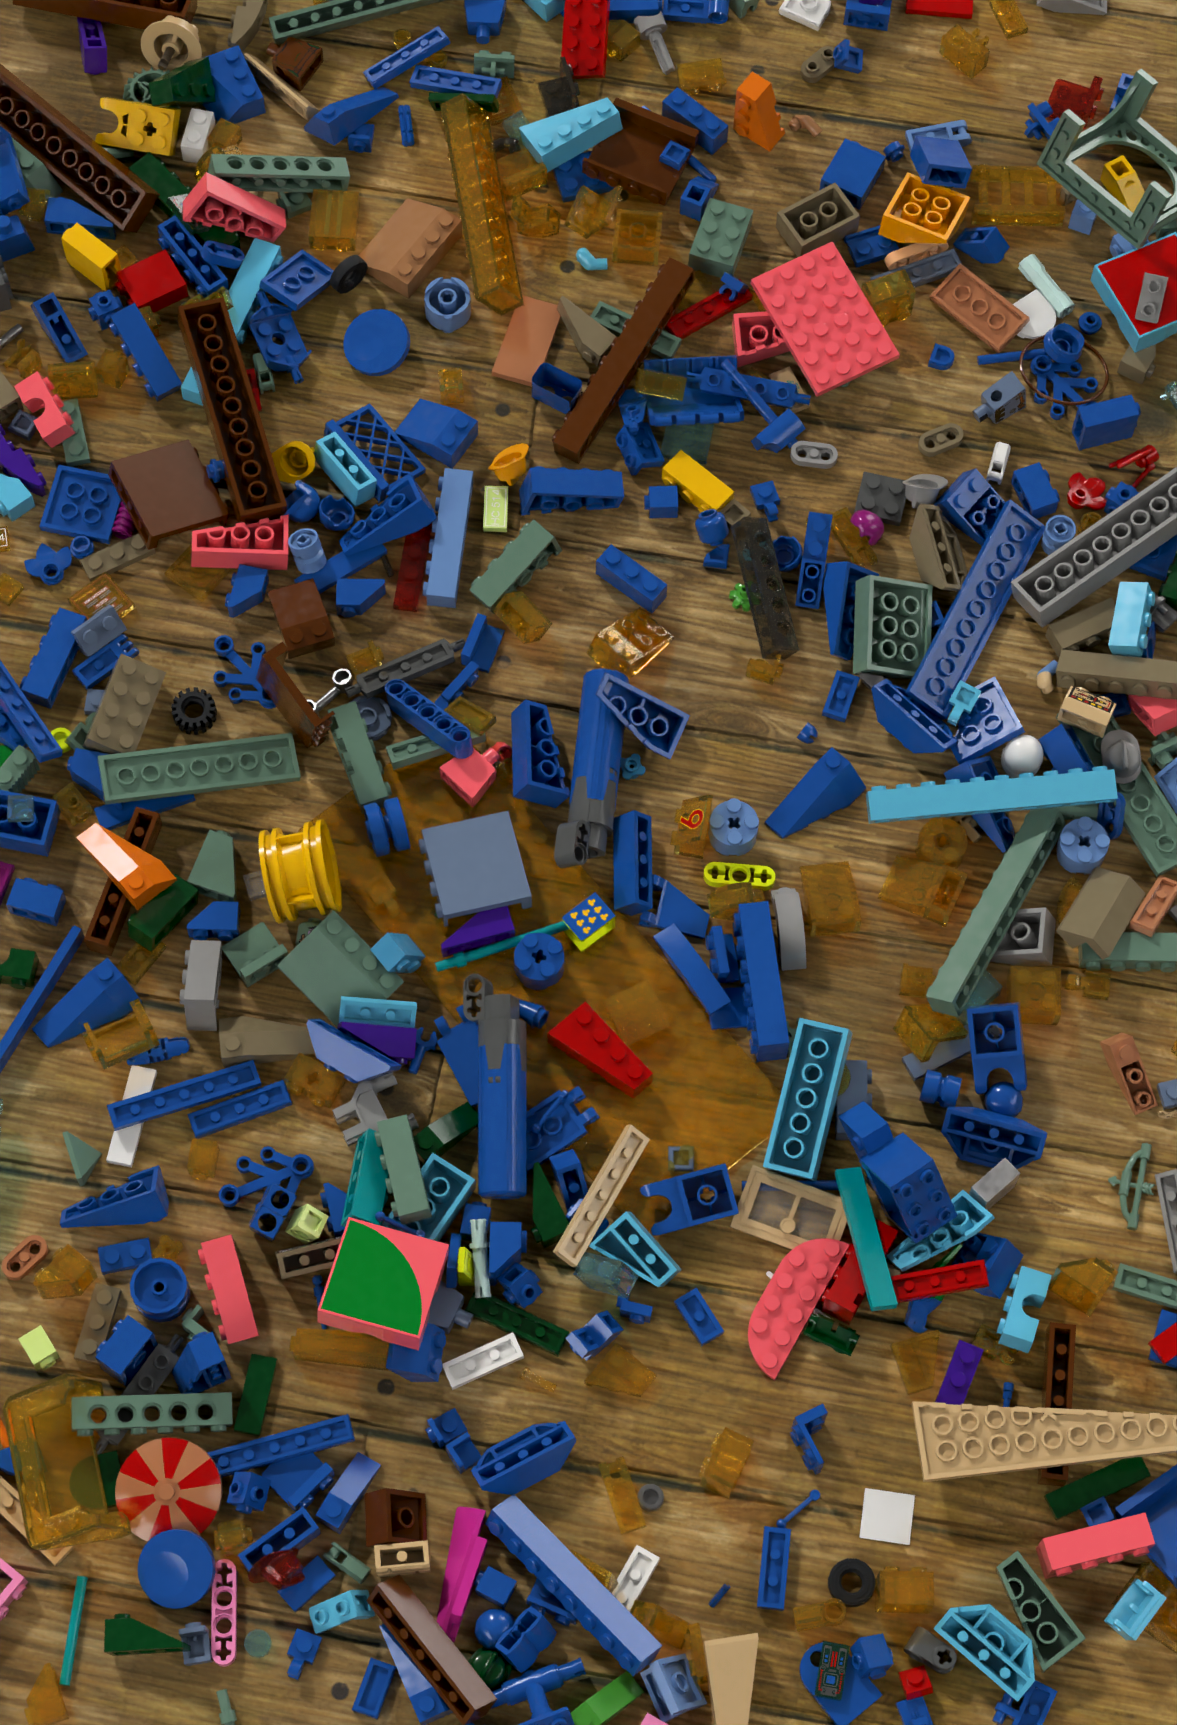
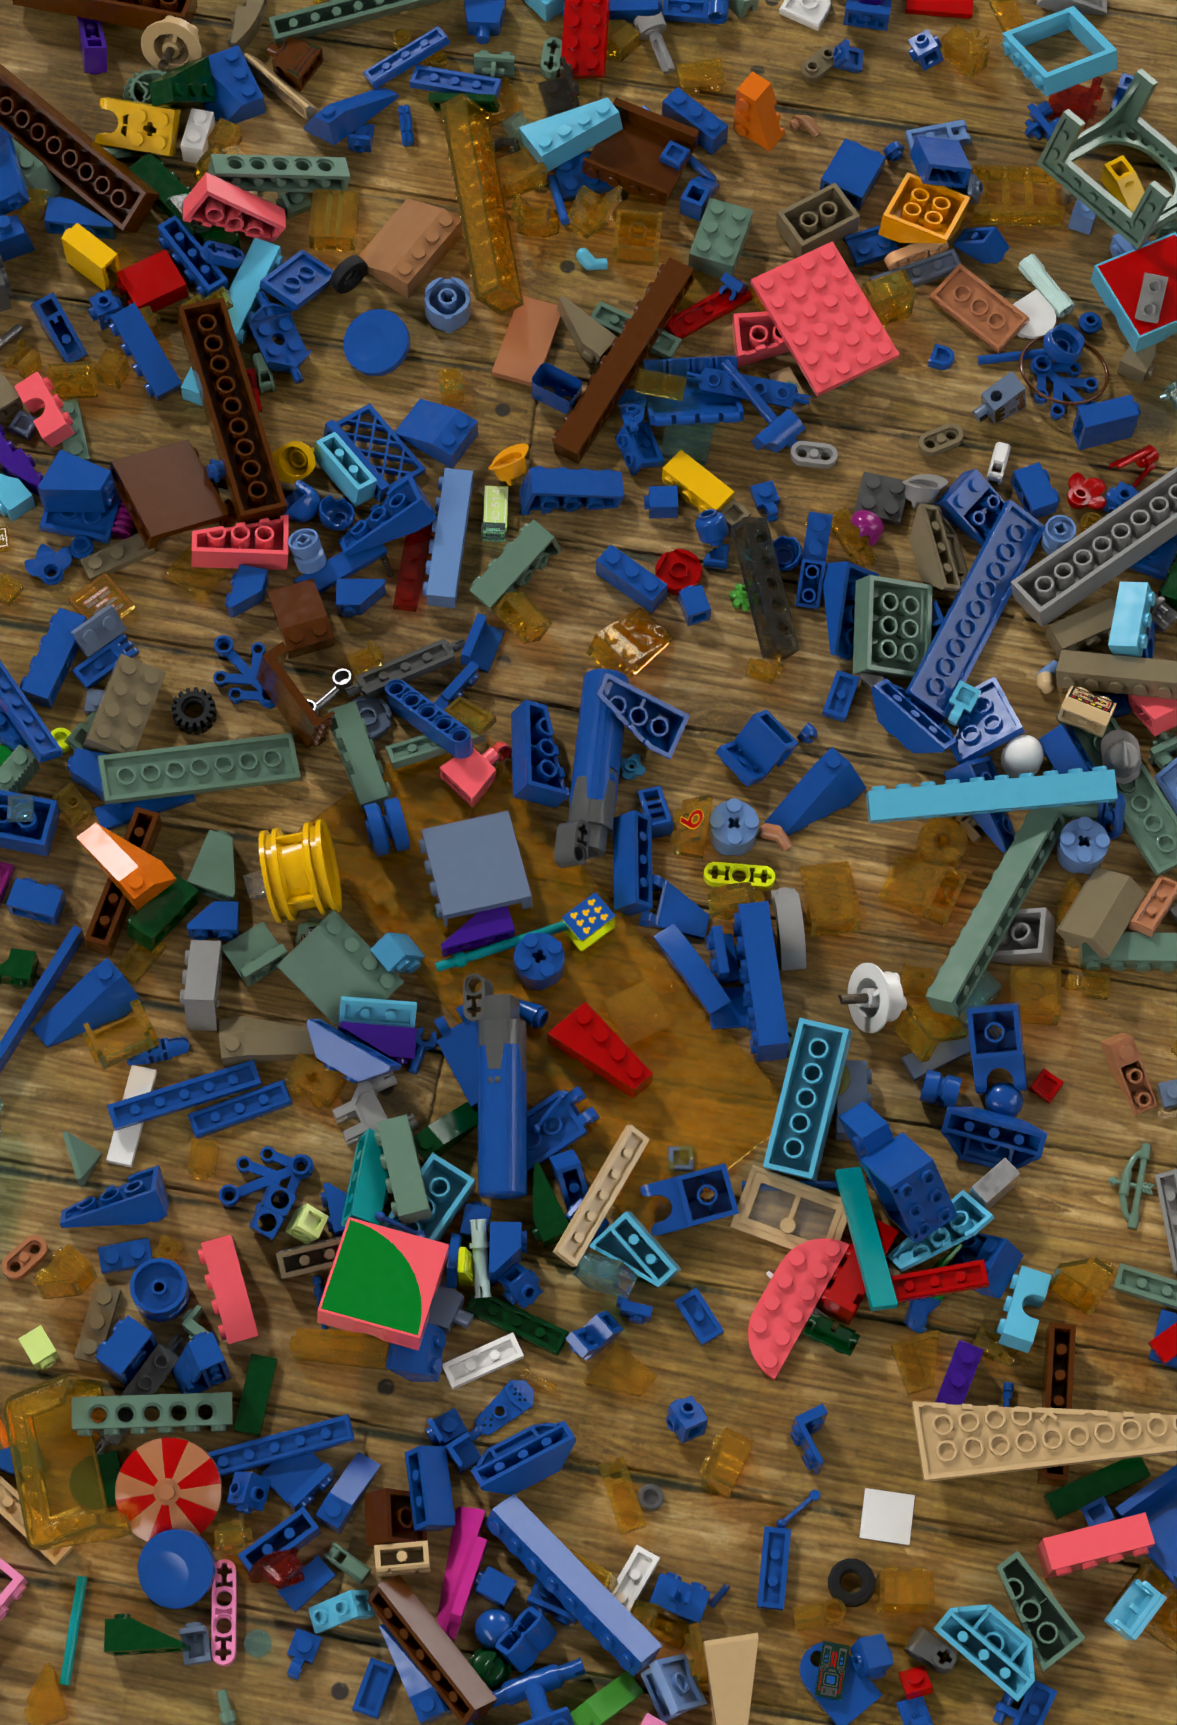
none -> blue slope [37,449,117,513]
none -> blue brick [405,1446,455,1531]
none -> blue piece [468,1380,534,1442]
none -> clear light blue tile [481,522,506,542]
none -> sand green beam [540,37,562,79]
none -> blue bar [547,175,570,225]
none -> blue slope [637,786,674,839]
none -> blue brick [648,1572,711,1627]
none -> red tile [655,549,703,595]
none -> blue brick [666,1395,708,1444]
none -> blue brick [678,585,711,626]
none -> blue piece [715,710,799,787]
none -> nougat arm [759,823,793,851]
none -> white piece [838,963,907,1033]
none -> blue brick [908,29,944,71]
none -> sand blue bracket [952,174,984,204]
none -> medium azure window [1001,6,1118,96]
none -> red tile [1028,1068,1065,1104]

